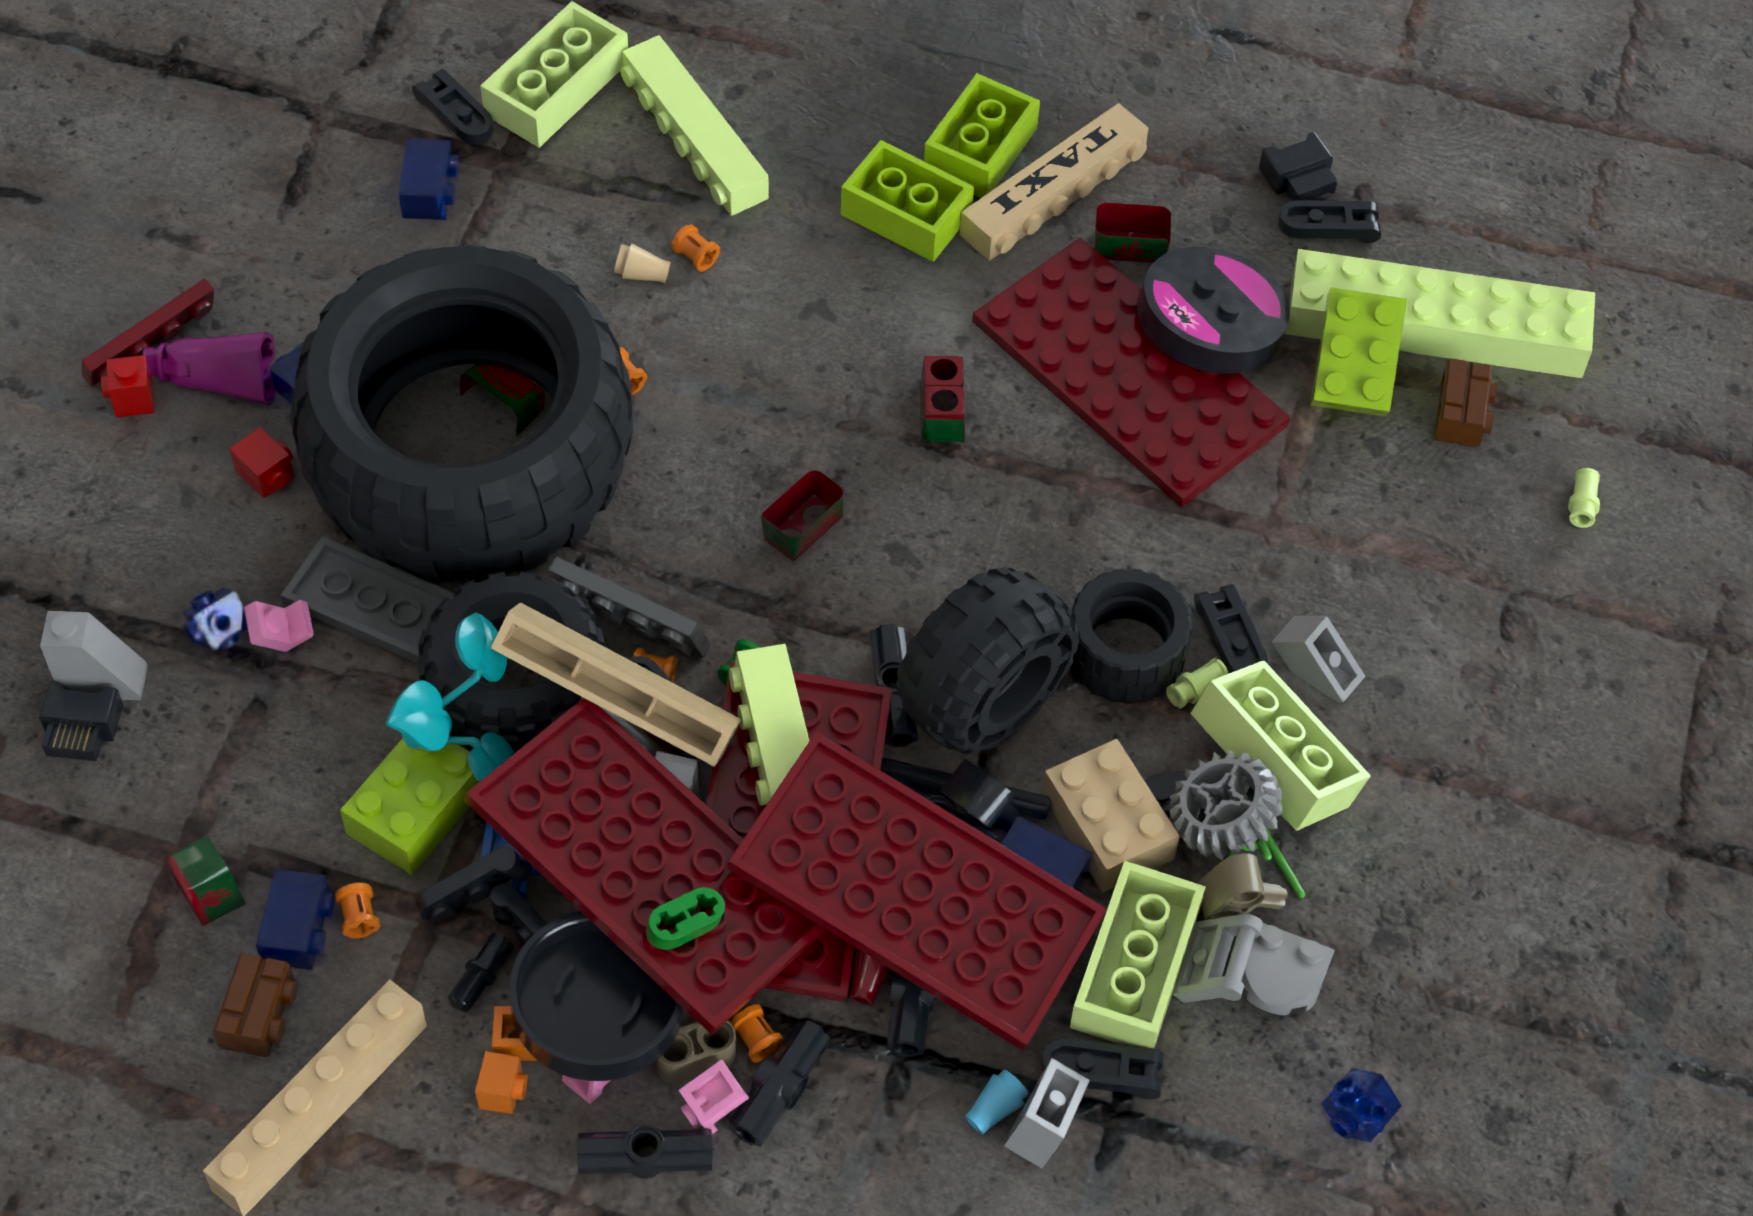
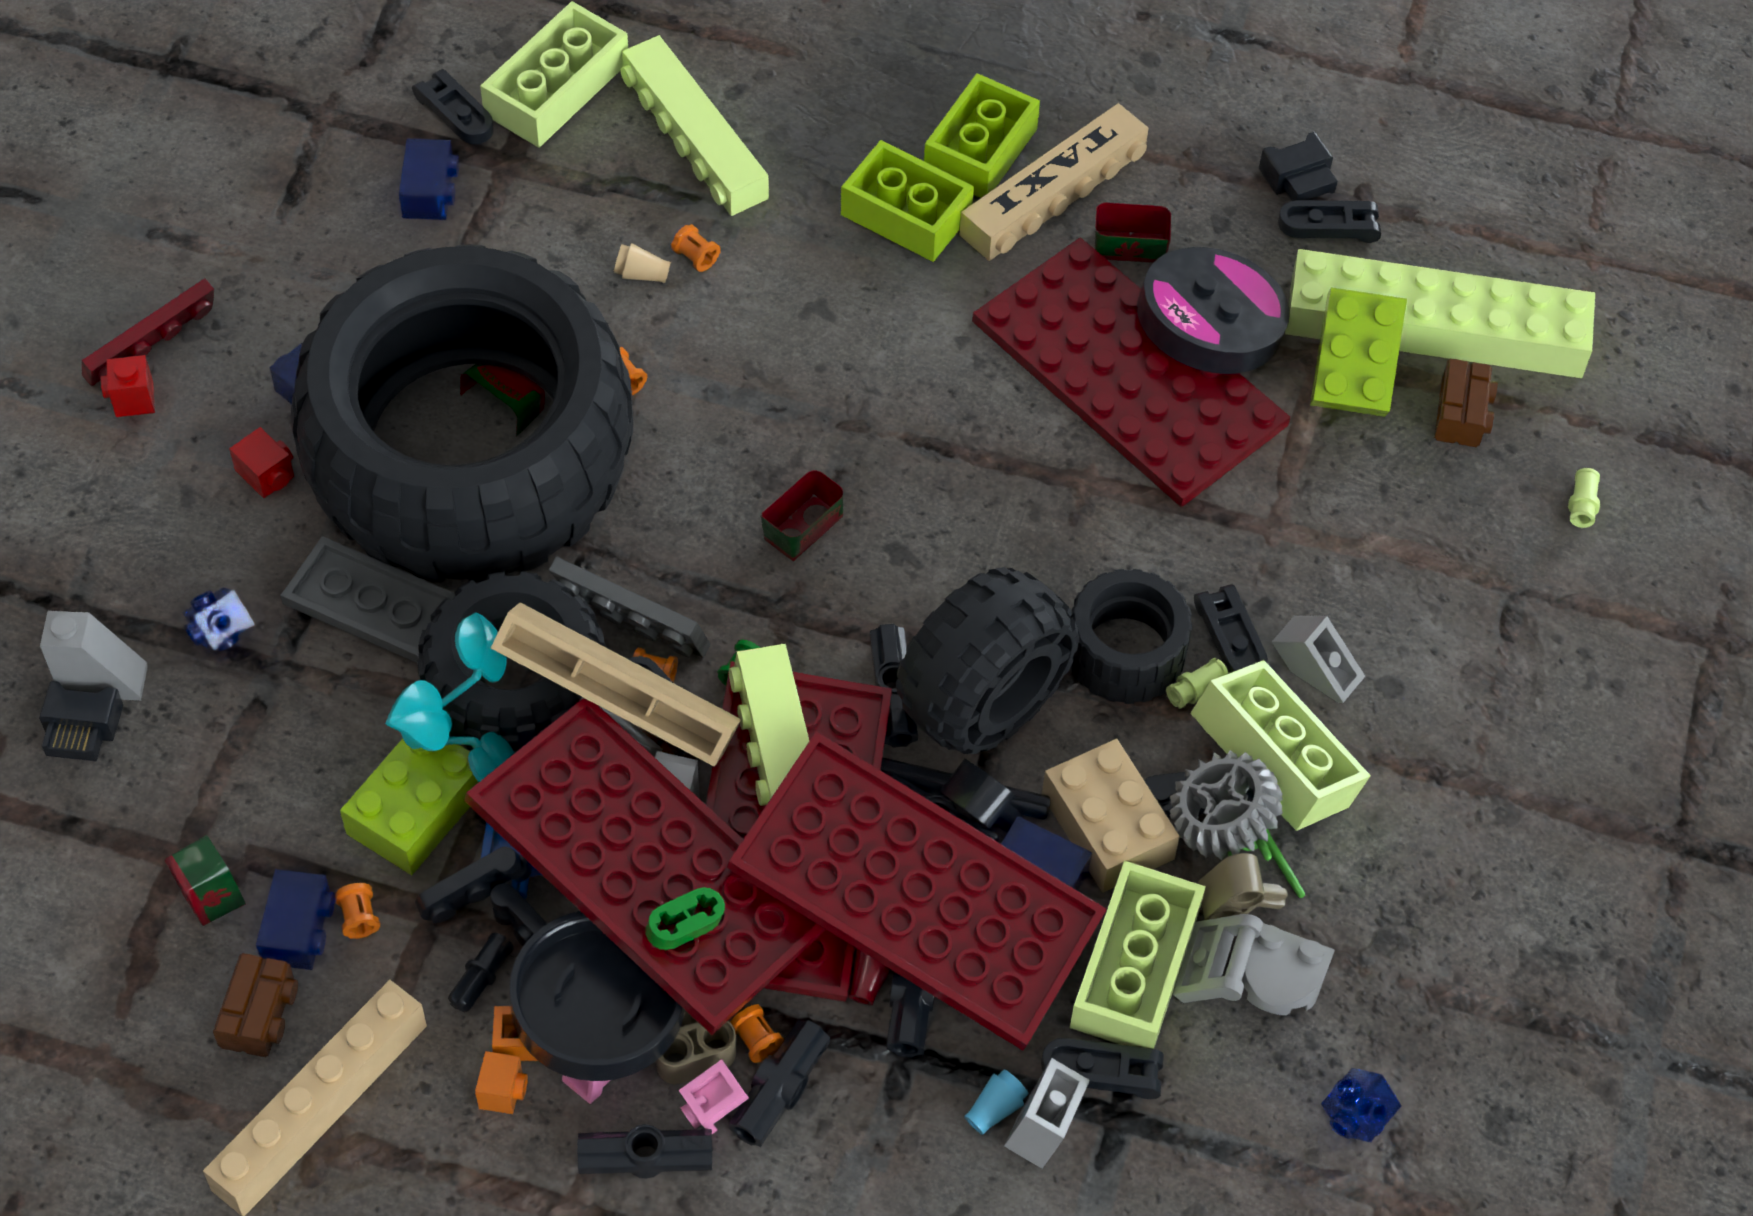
magenta piece [143,332,279,405] -> none
bright pink bracket [244,600,313,652] -> none
dark red piece [920,356,965,442] -> none

